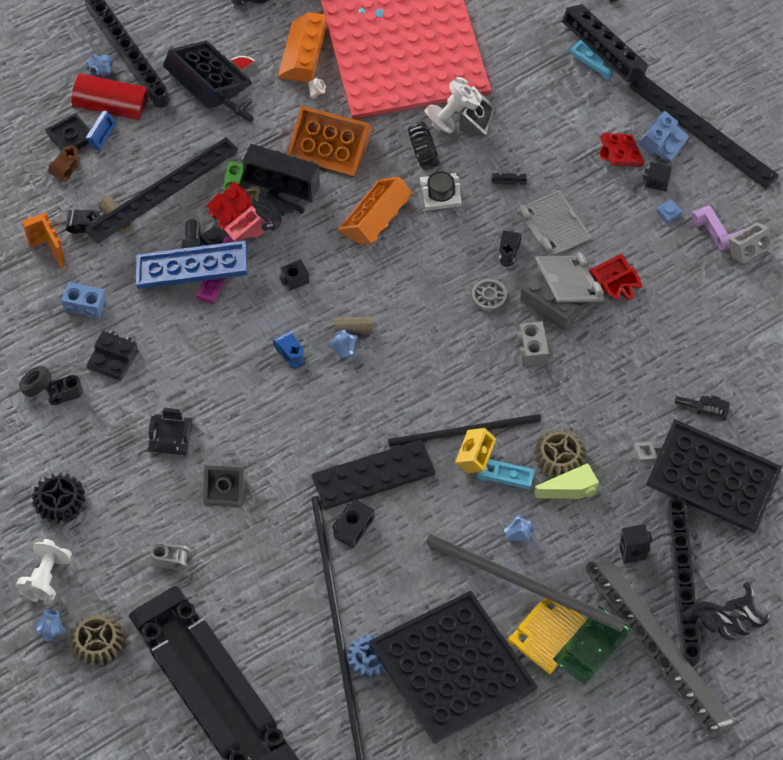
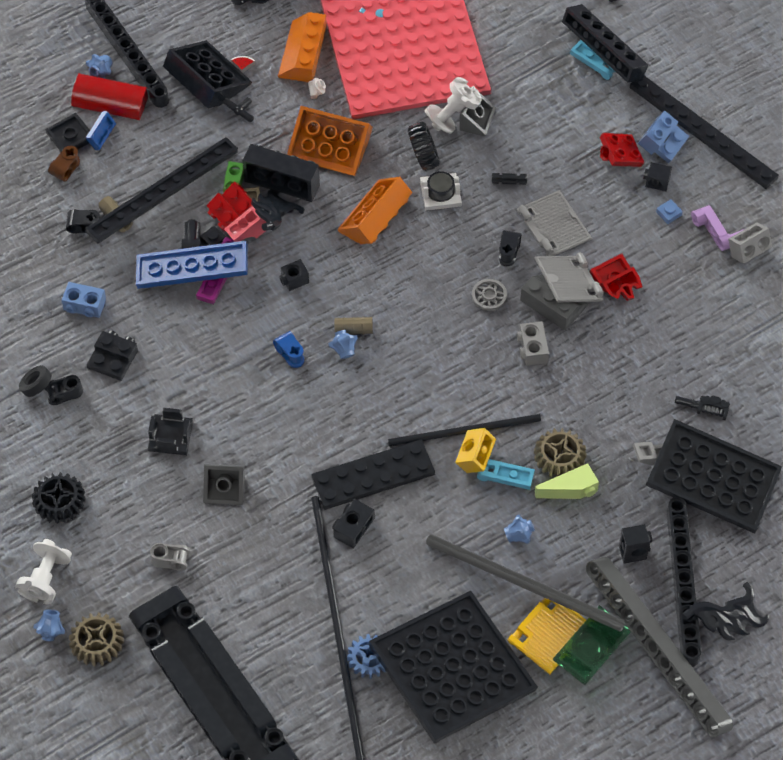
orange plate [22,212,65,268] -> none

